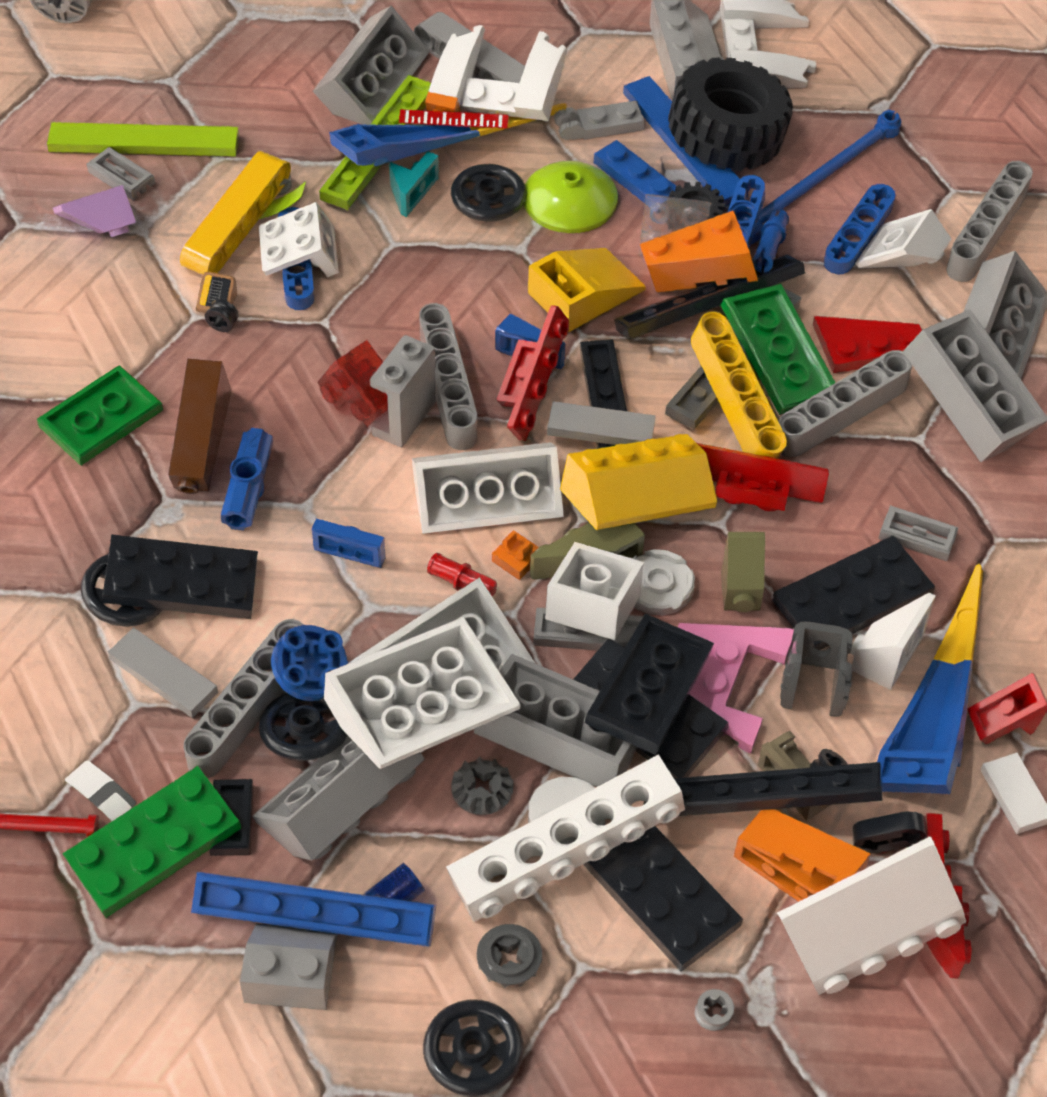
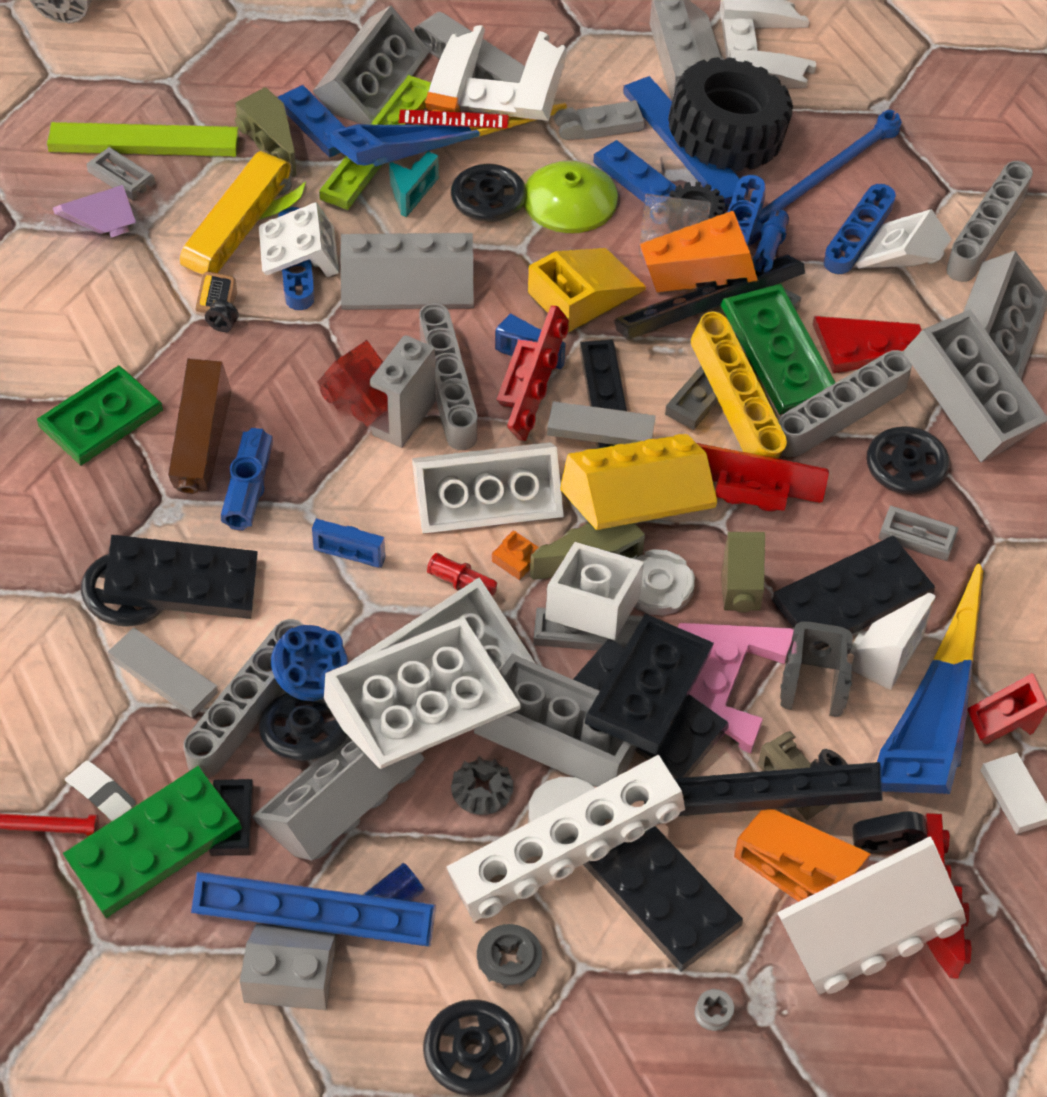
none -> olive slope [235,87,296,177]
none -> blue plate [277,85,346,158]
none -> light grey slope [340,233,474,310]
none -> black plate [866,426,950,495]

